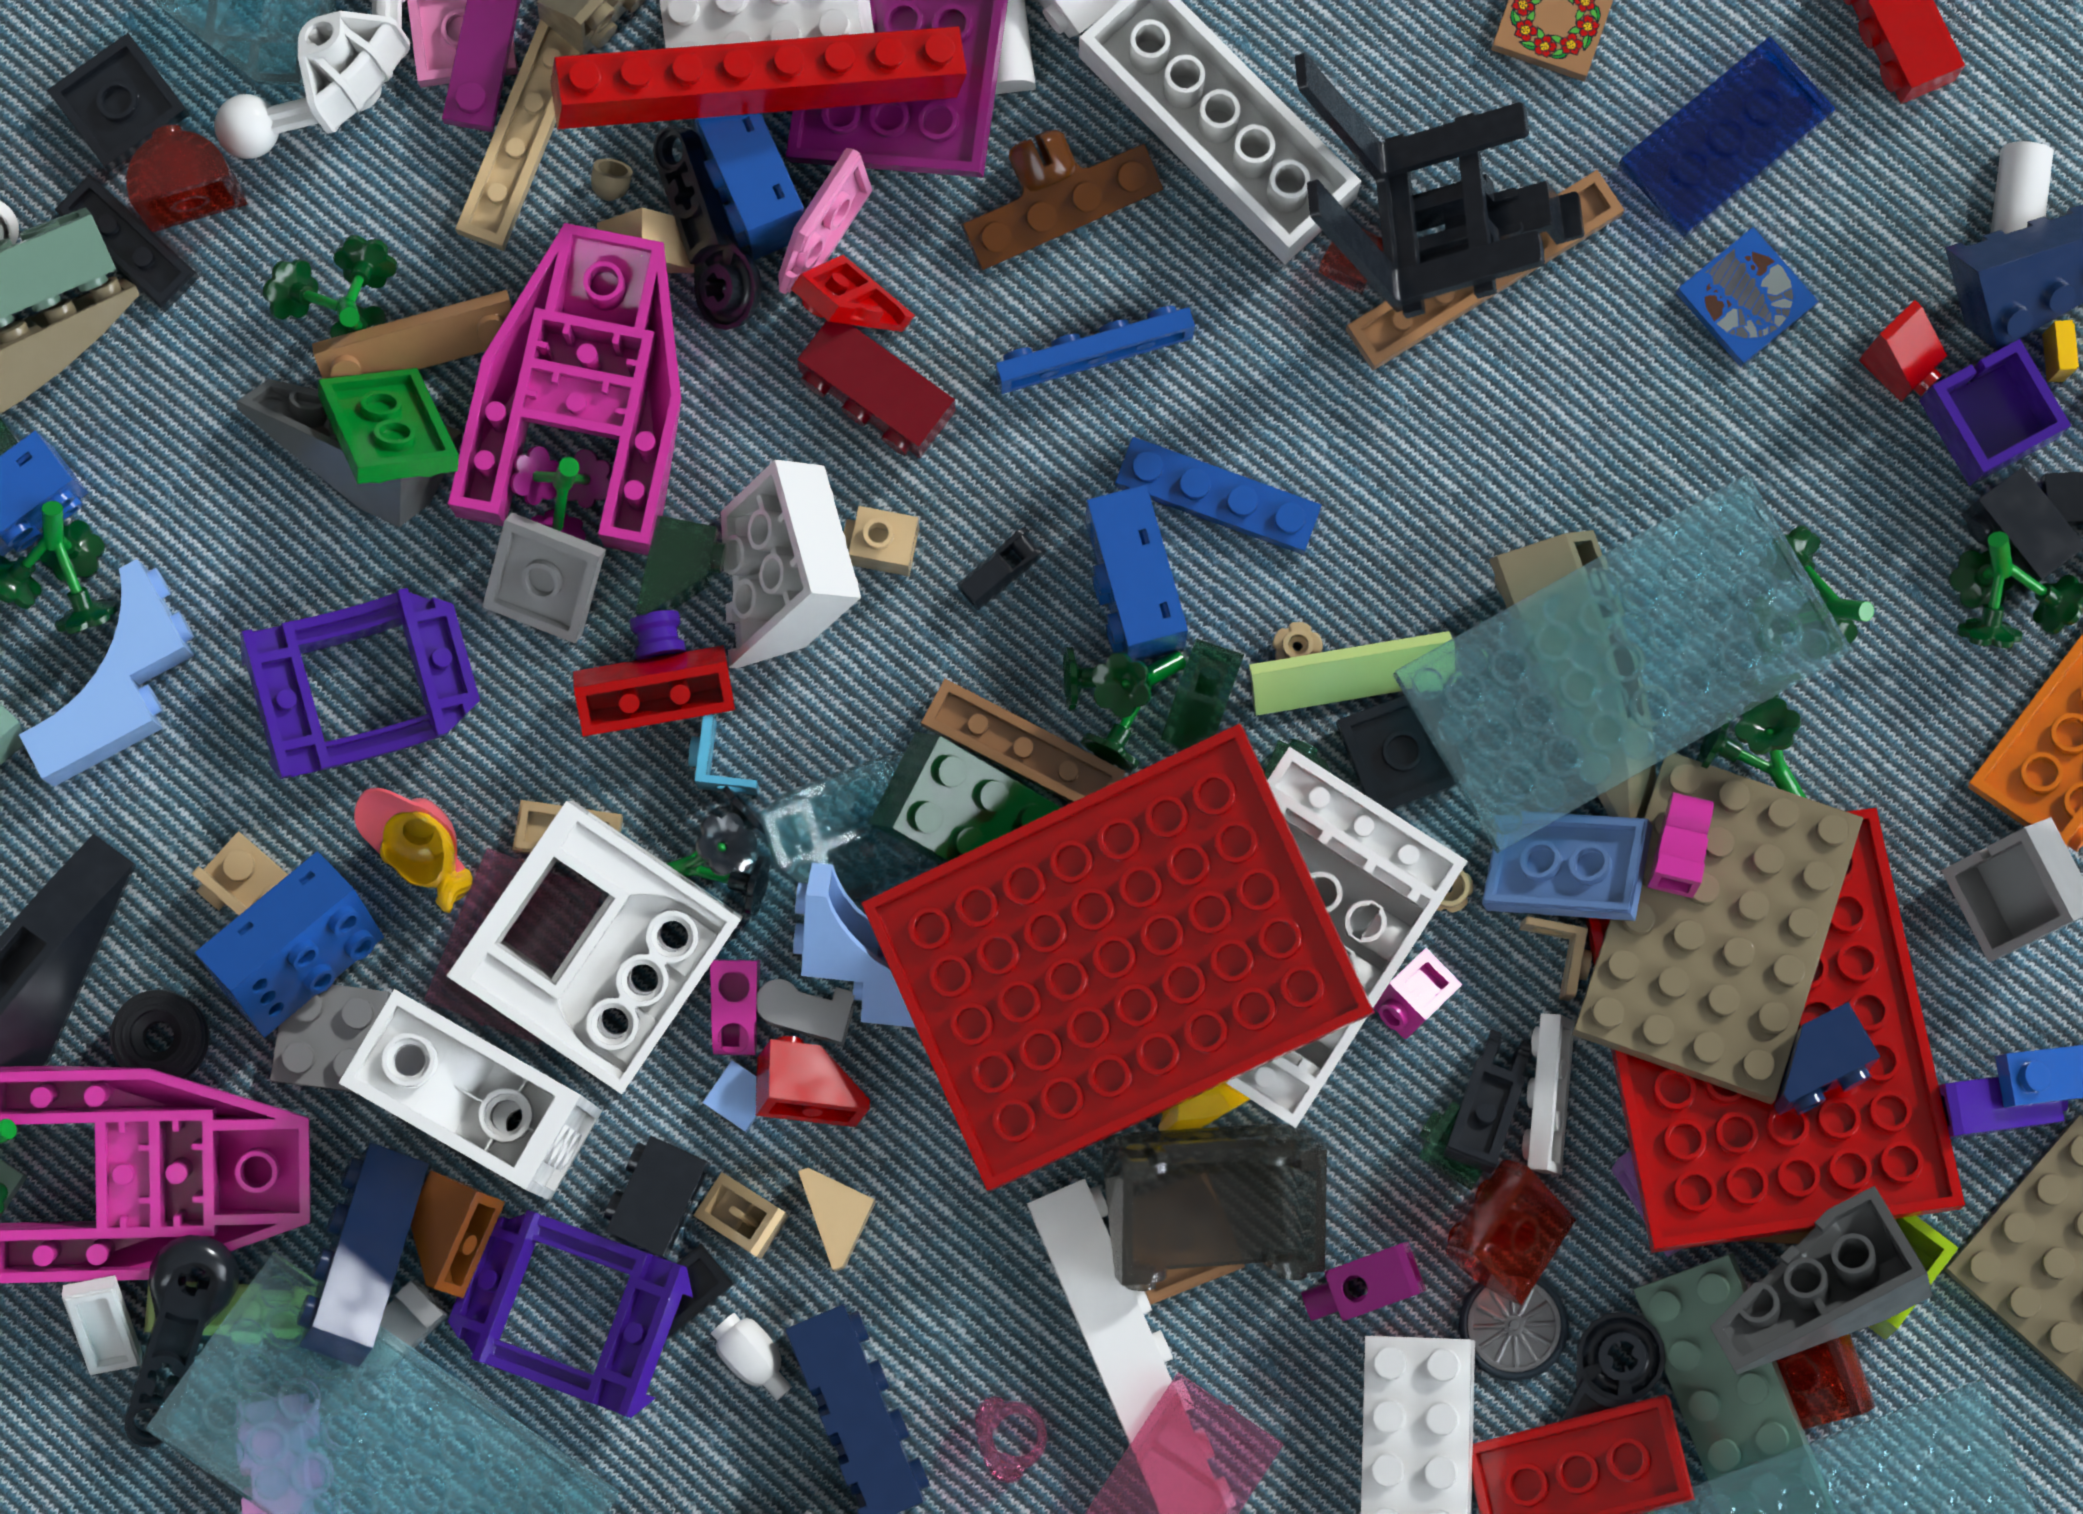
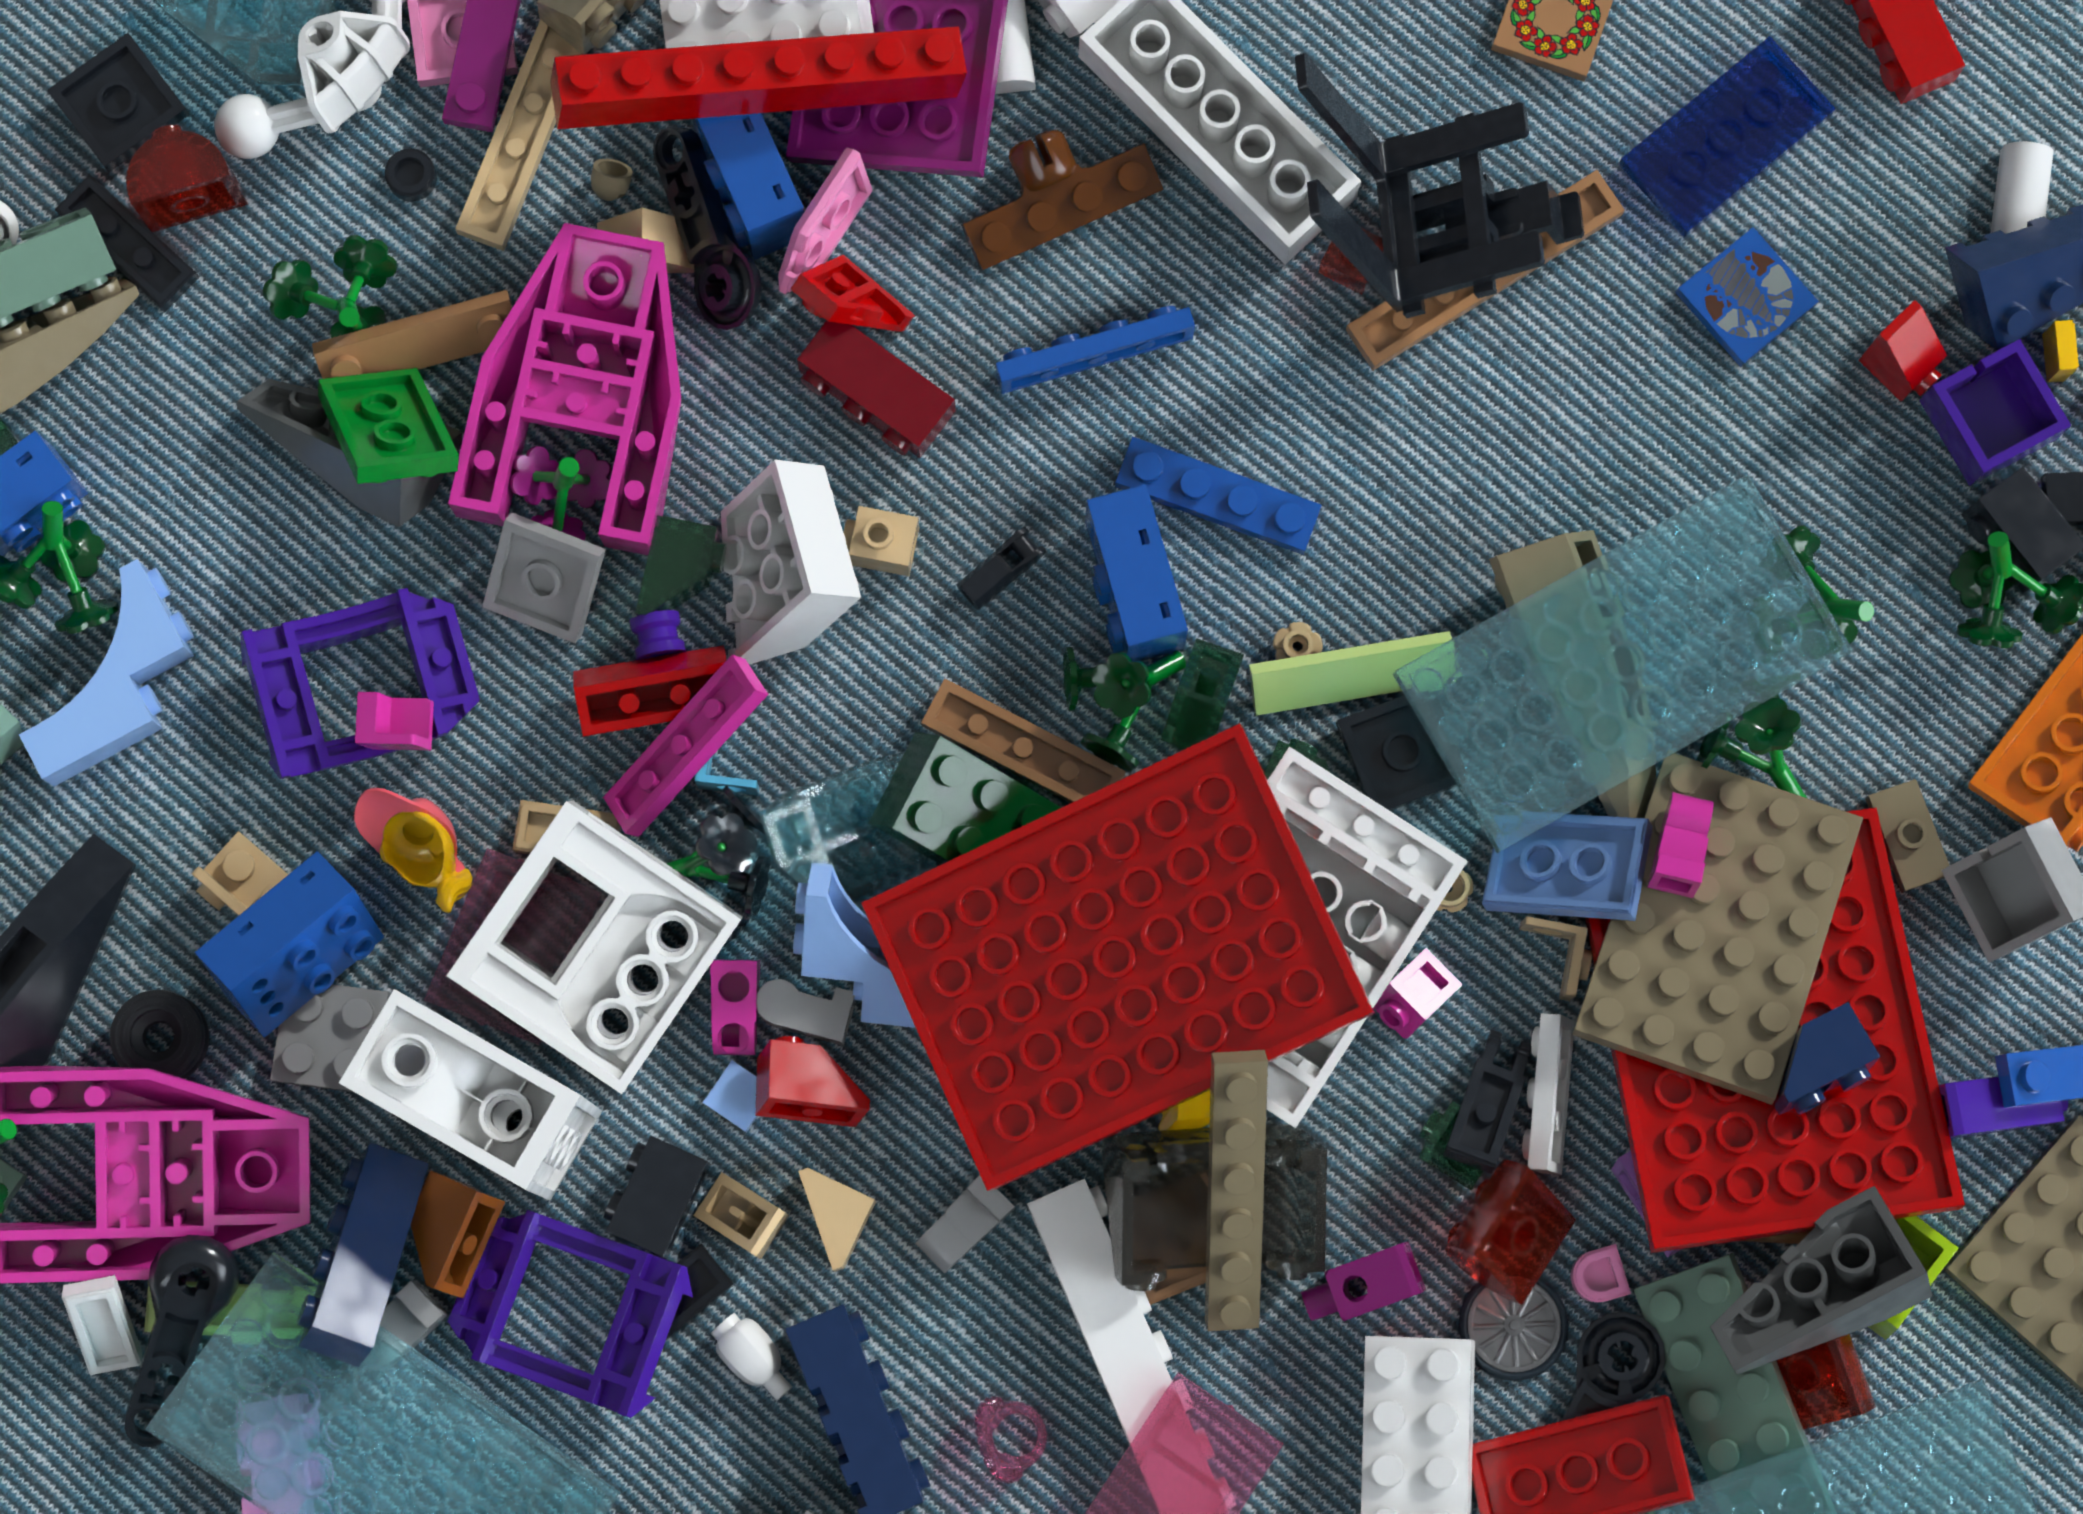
none -> dark pink panel [355,692,434,751]
none -> black tile [385,148,437,202]
none -> dark pink plate [603,655,768,837]
none -> light grey leg [915,1175,1015,1274]
none -> dark tan plate [1205,1050,1268,1331]
none -> bright pink tile [1570,1244,1631,1303]
none -> dark tan plate [1865,779,1950,893]

